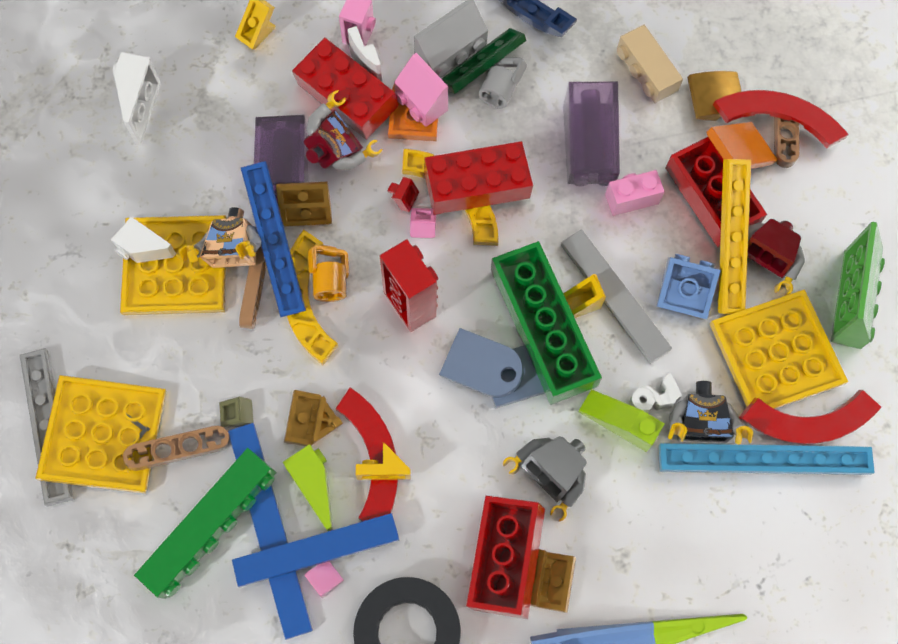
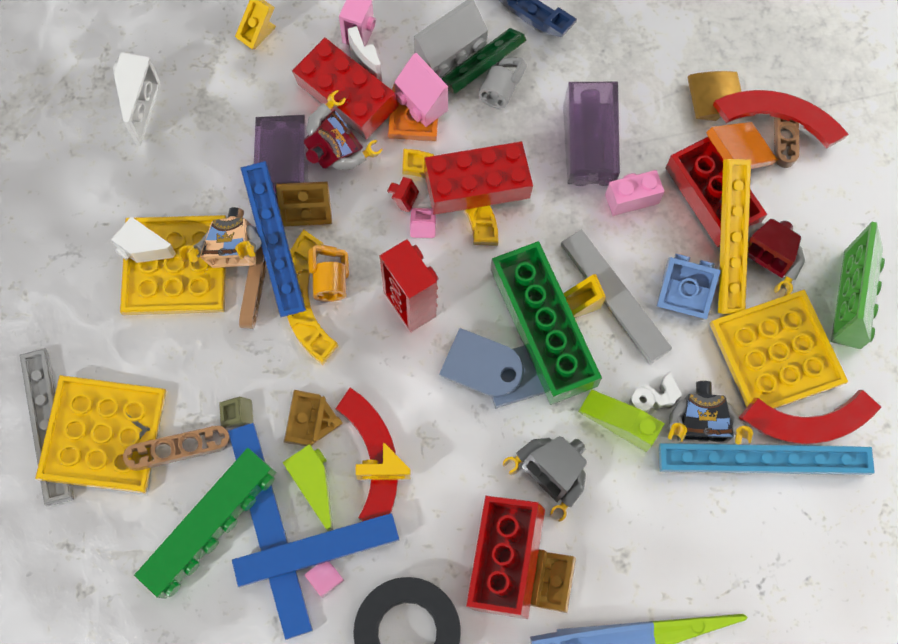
tan brick [617,24,683,103] -> none

